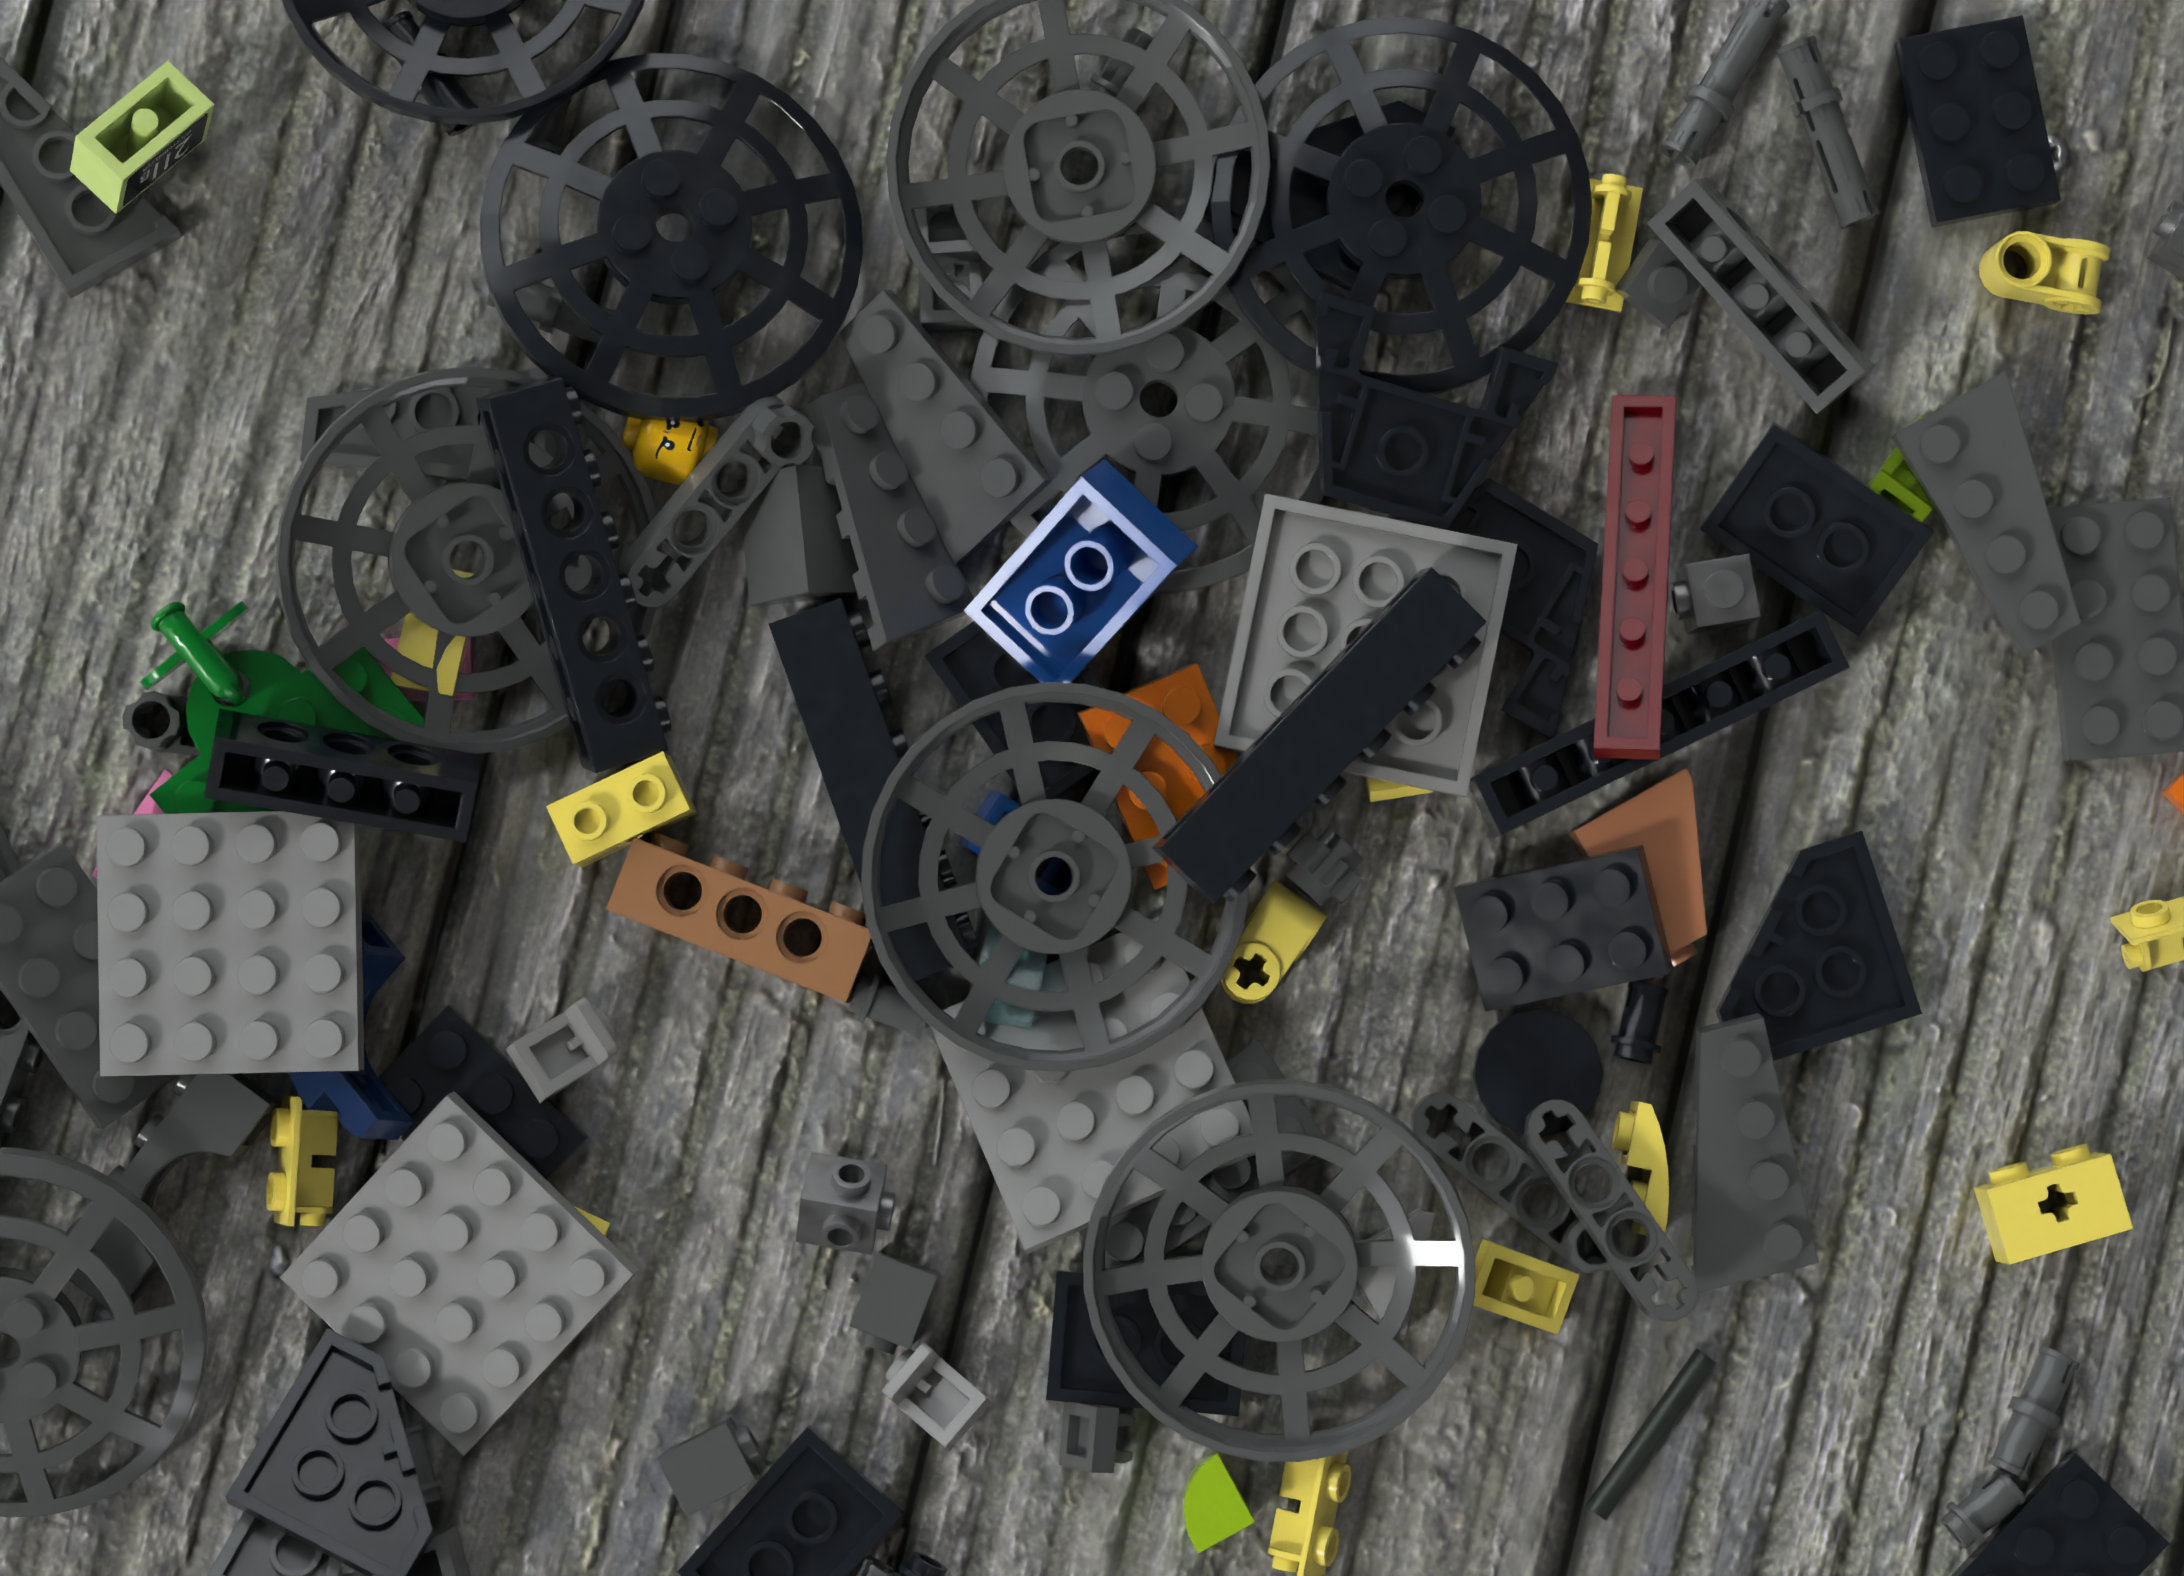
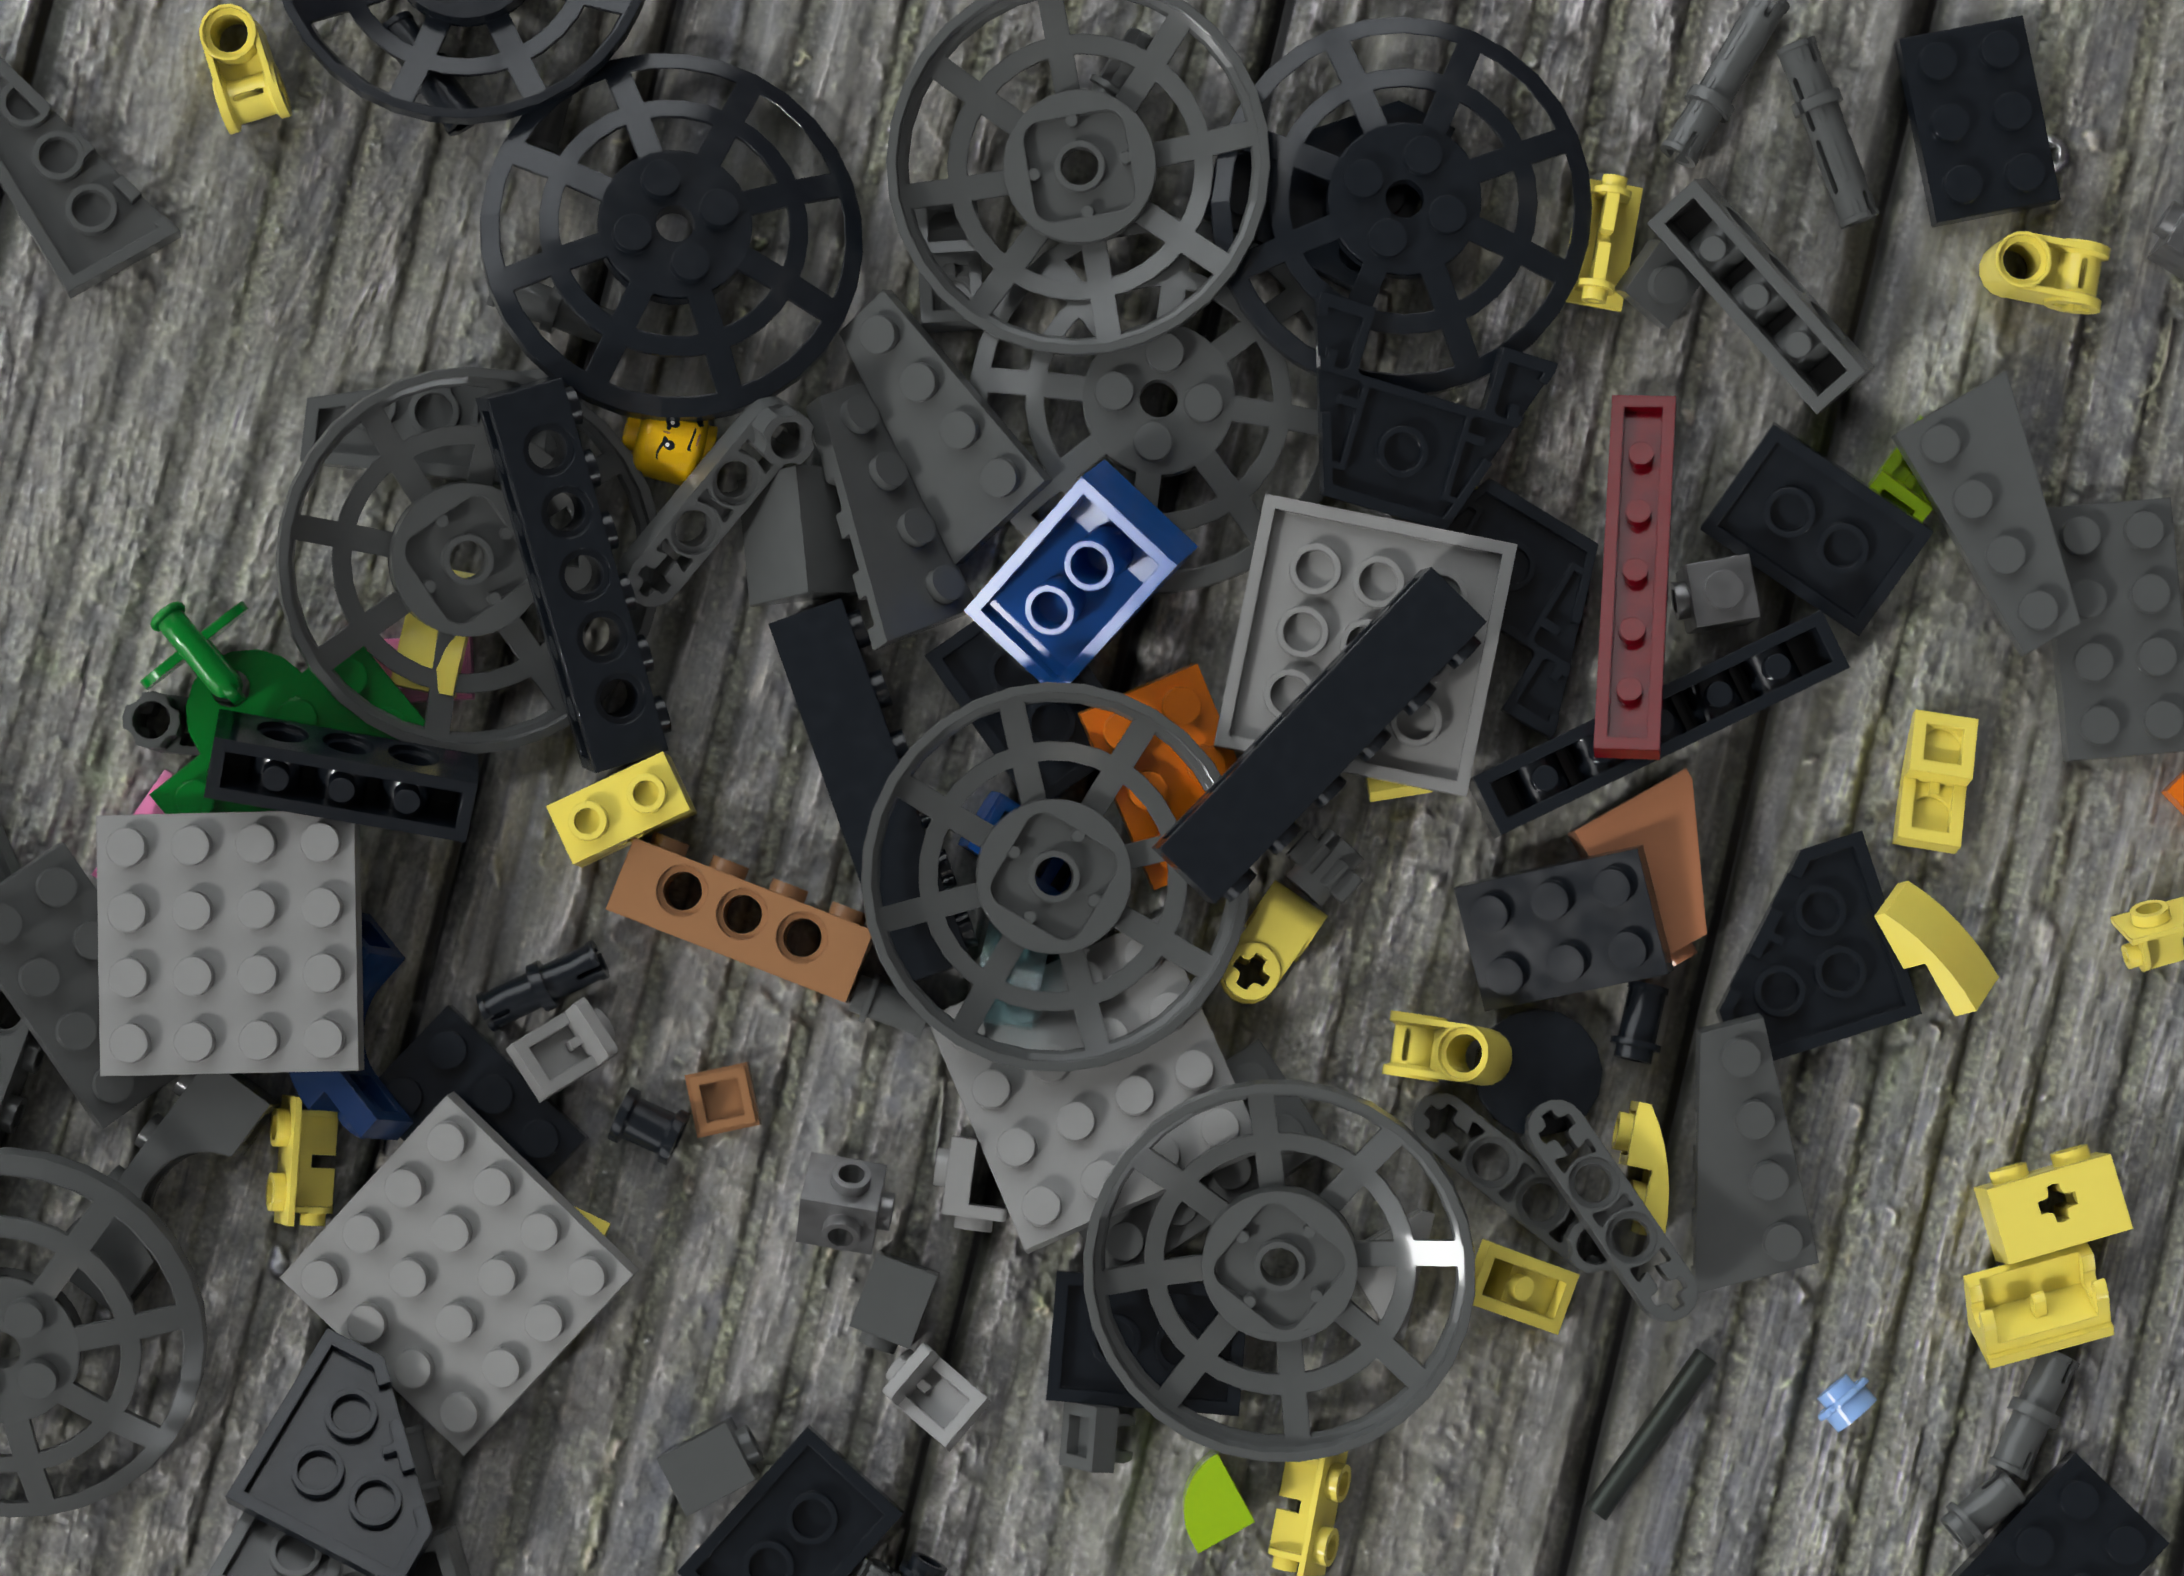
yellowish green brick [70,61,214,214] -> none
none -> light yellow piece [199,4,292,135]
none -> black pin [476,940,610,1032]
none -> black bush [608,1087,691,1165]
none -> medium nougat tile [684,1062,762,1138]
none -> light grey bracket [933,1135,1008,1232]
none -> light yellow piece [1382,1010,1512,1086]
none -> light blue plate [1817,1374,1877,1433]
none -> light yellow slope [1874,881,1999,1016]
none -> light yellow slope [1892,709,1979,854]
none -> light yellow hinge [1963,1242,2114,1369]

